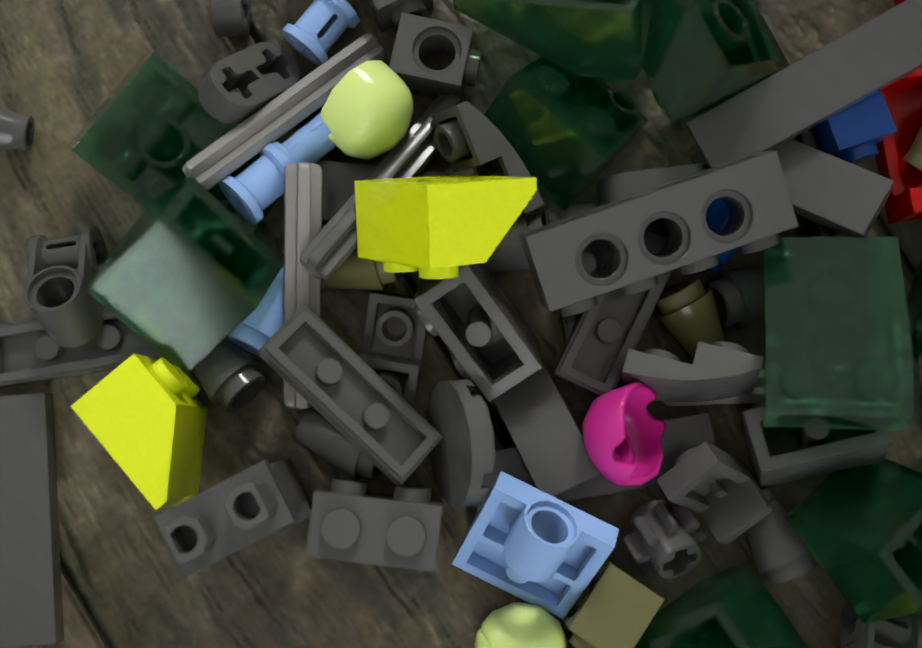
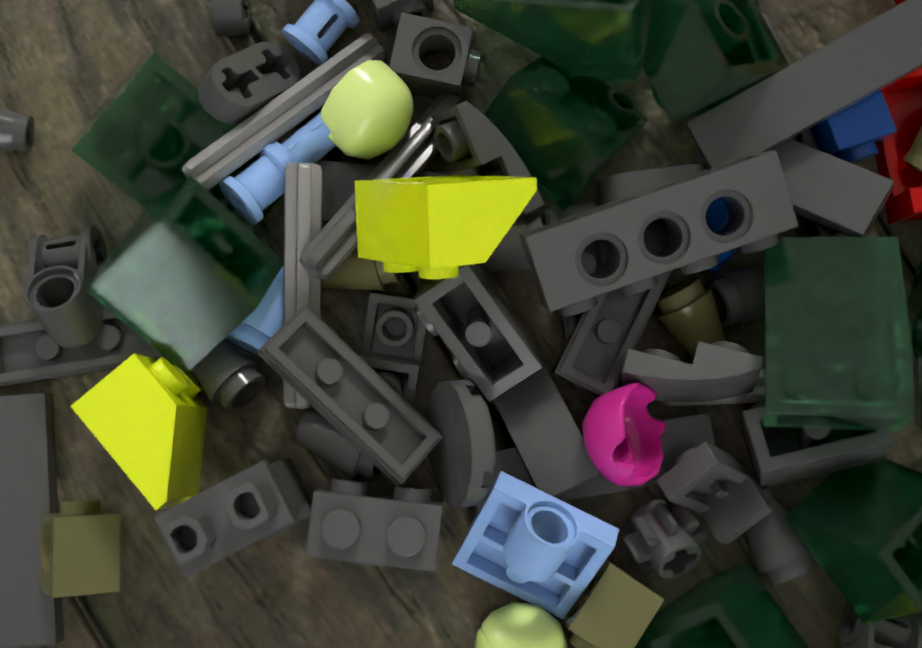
none -> olive brick [39,499,121,598]

